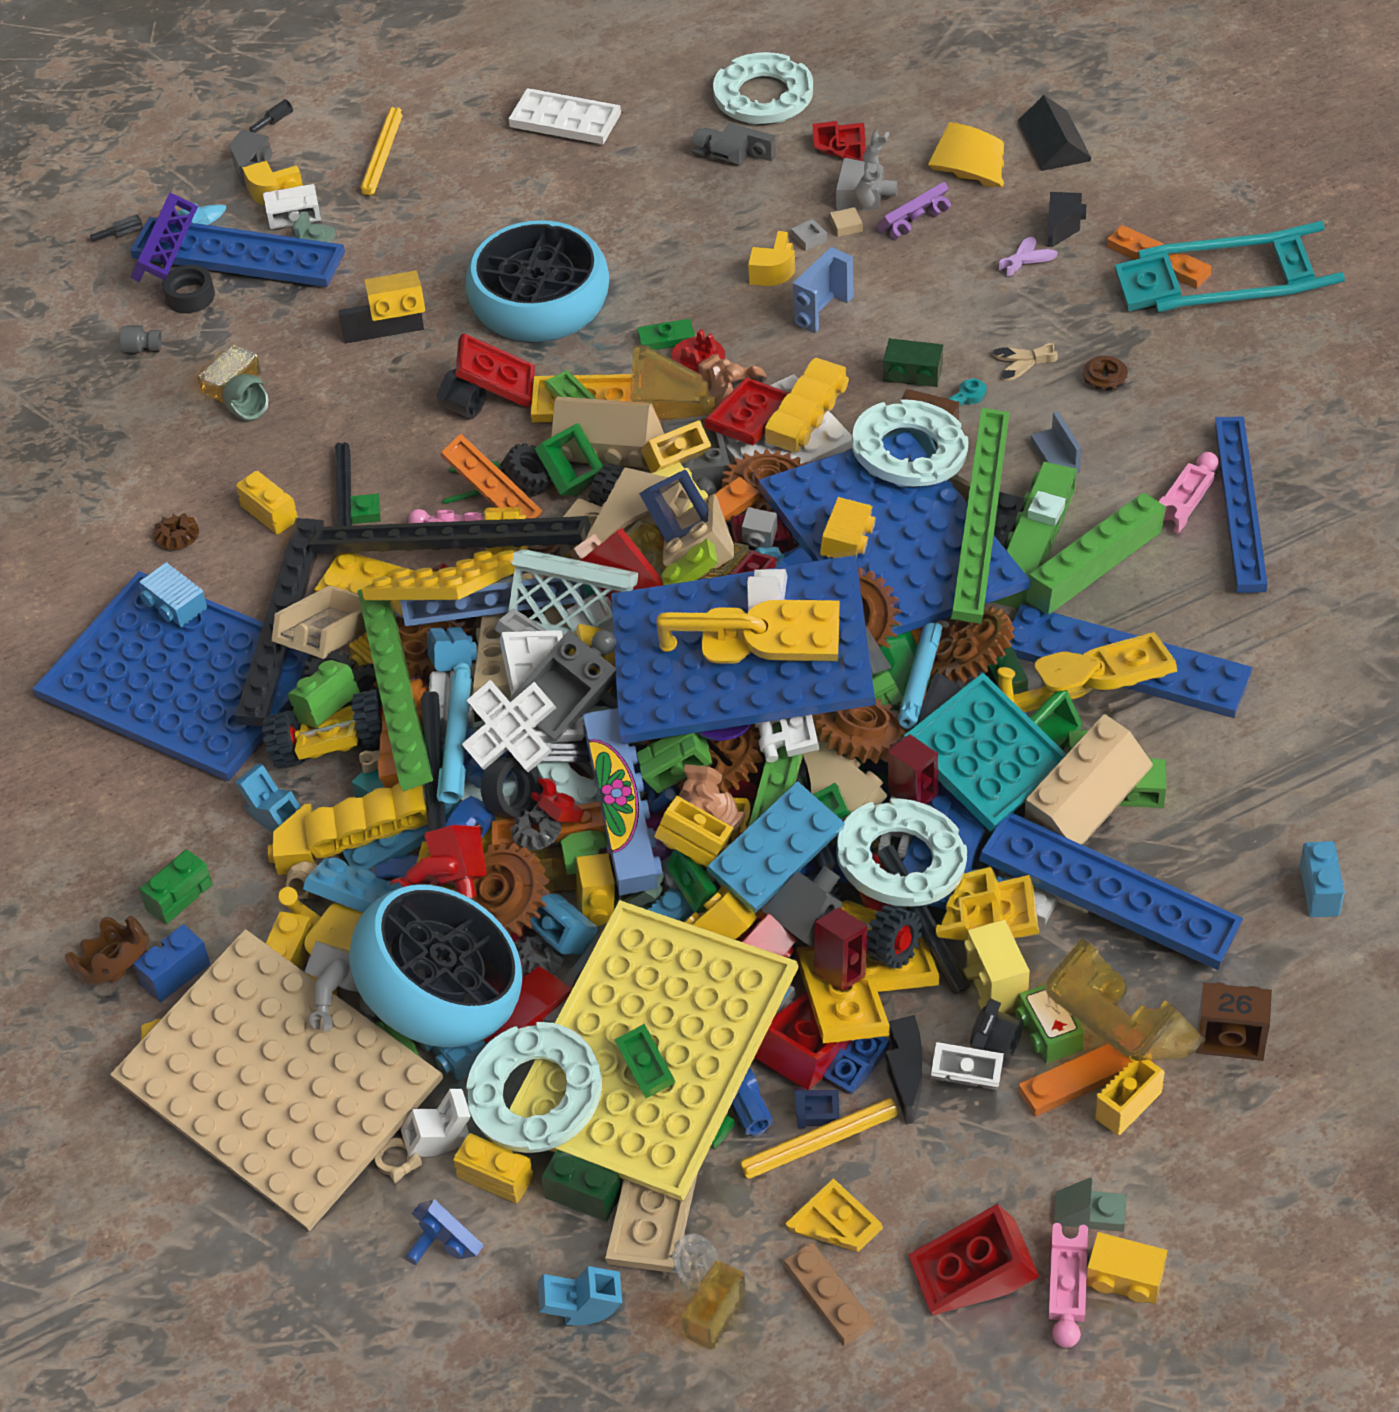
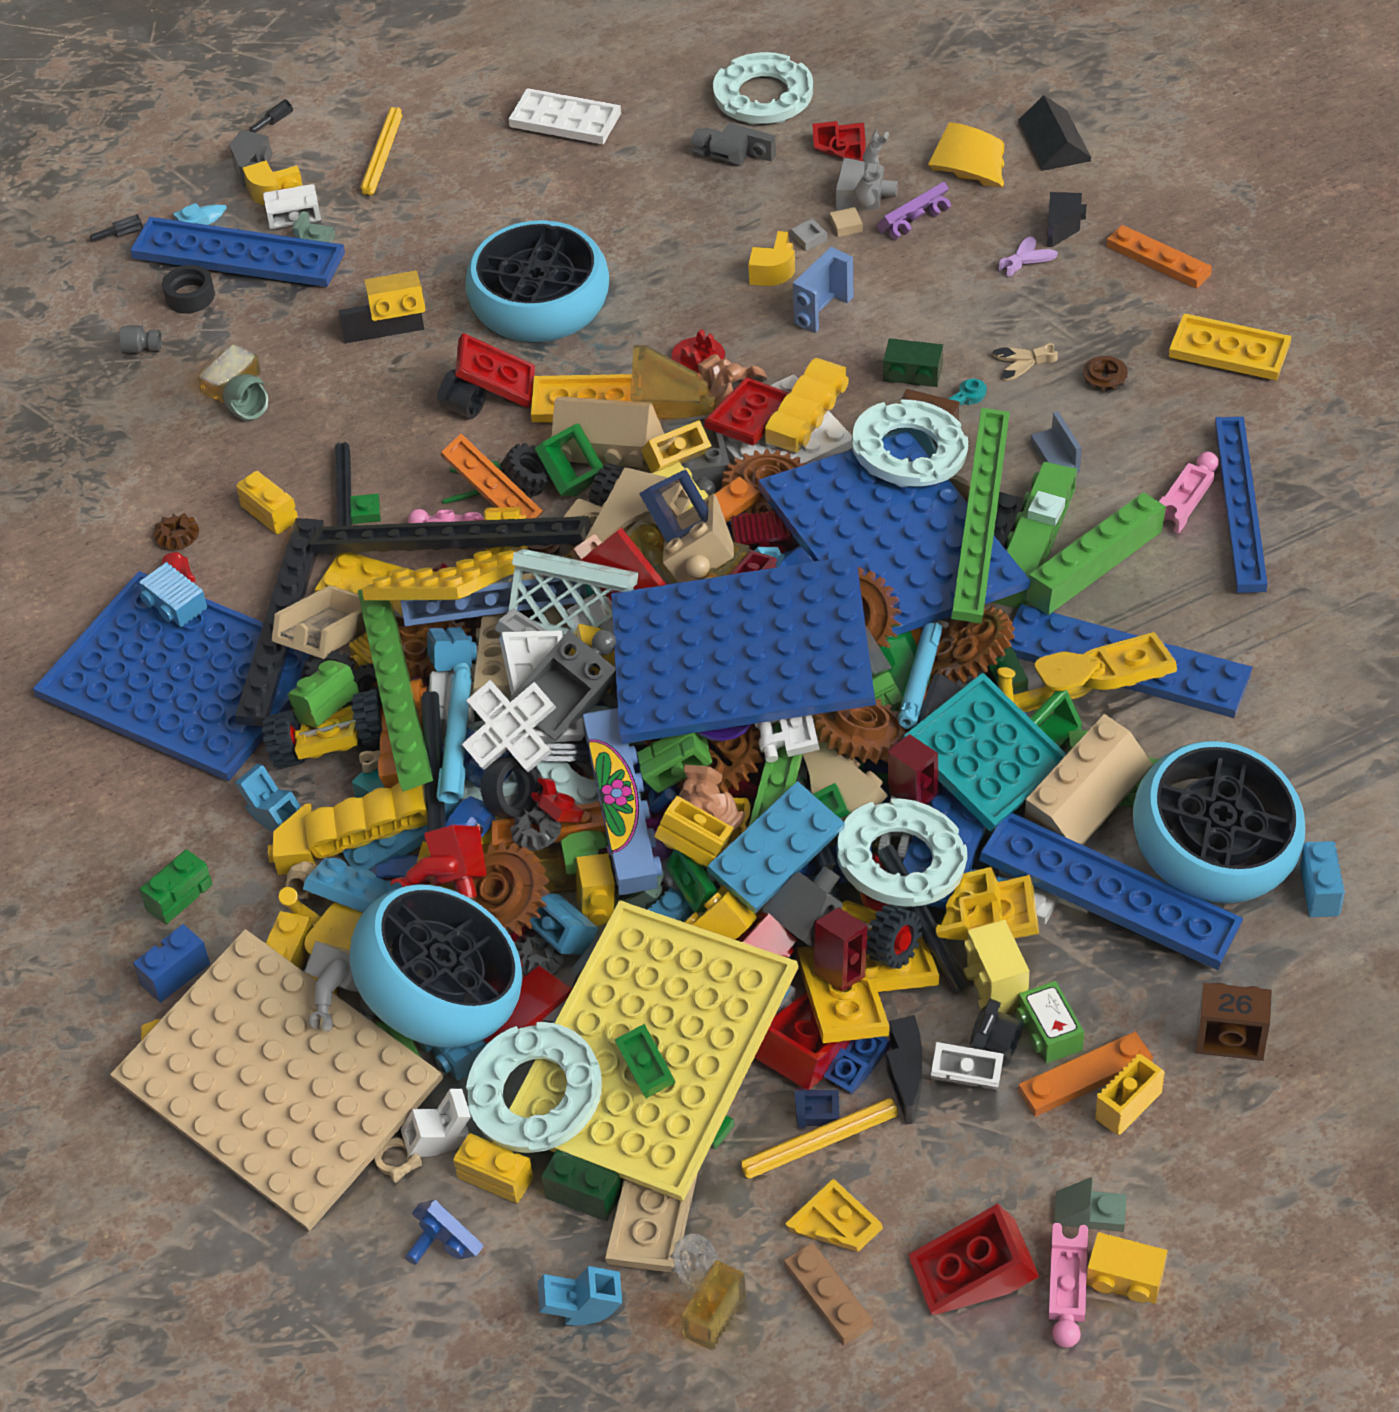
reddish brown plate [65,916,149,985] -> none
dark purple fence [130,192,198,282] -> none
bright green plate [544,370,596,399] -> none
green plate [637,318,695,352] -> none
yellow plate [656,600,840,664] -> none
lime plate [661,538,718,585] -> none
blue piece [731,1067,773,1136] -> none
light grey plate [742,507,777,548] -> none
white slope [747,569,787,612] -> none
yellow brick [820,497,876,559] -> none
clear yellow windscreen [1045,938,1205,1061] -> none
teal plate [1115,220,1345,313] -> none
none -> red animal [161,552,196,583]
none -> wheel [1133,741,1305,903]
none -> yellow plate [1169,313,1292,381]

